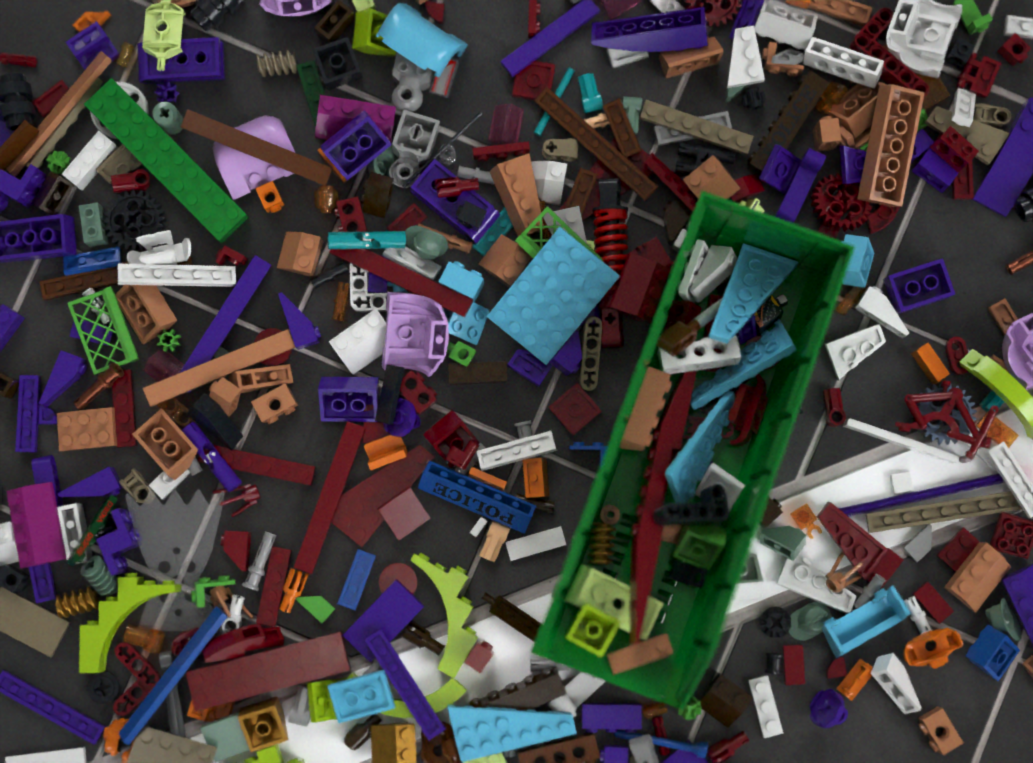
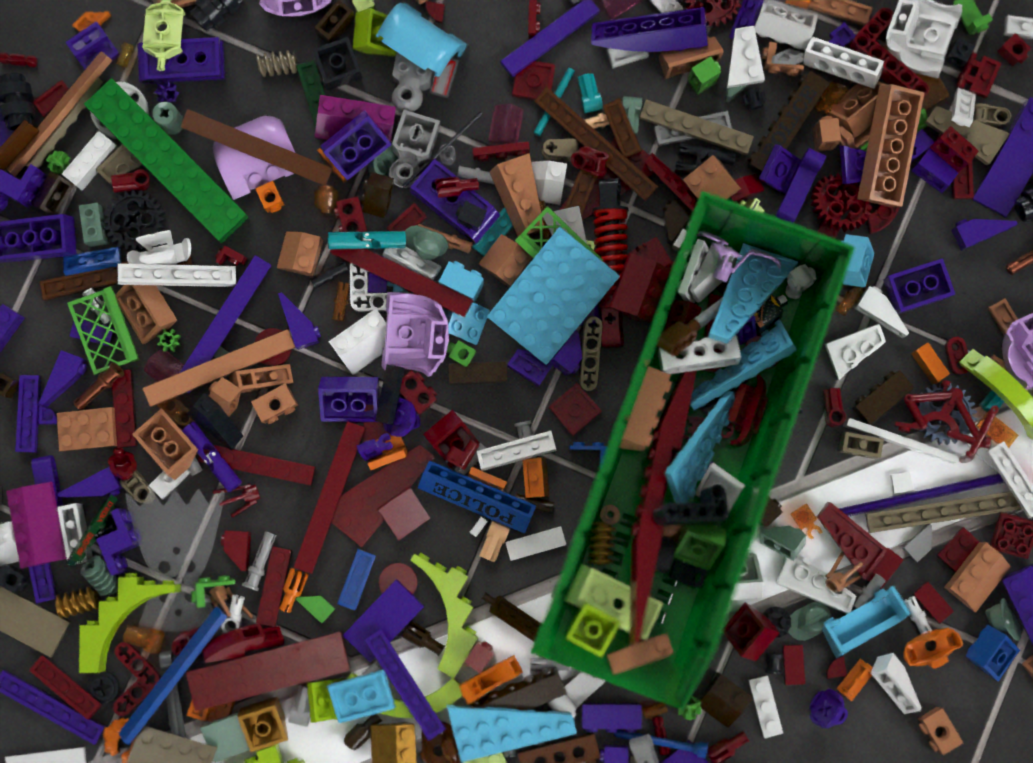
none -> dark red plate [29,655,102,720]
none -> dark red arm [108,447,137,480]
none -> dark purple plate [357,433,393,461]
none -> orange arch [459,655,523,704]
none -> dark red piece [570,146,609,176]
none -> black tyre [655,536,677,574]
none -> bright green brick [687,56,721,95]
none -> lavender plant [696,231,781,282]
none -> dark red slope [722,602,780,661]
none -> white connector [785,264,816,299]
none -> dark purple plate [828,22,856,47]
none -> dark tan brick [838,432,884,459]
none -> dark brown brick [852,370,915,425]
none -> dark purple slope [951,219,1018,250]

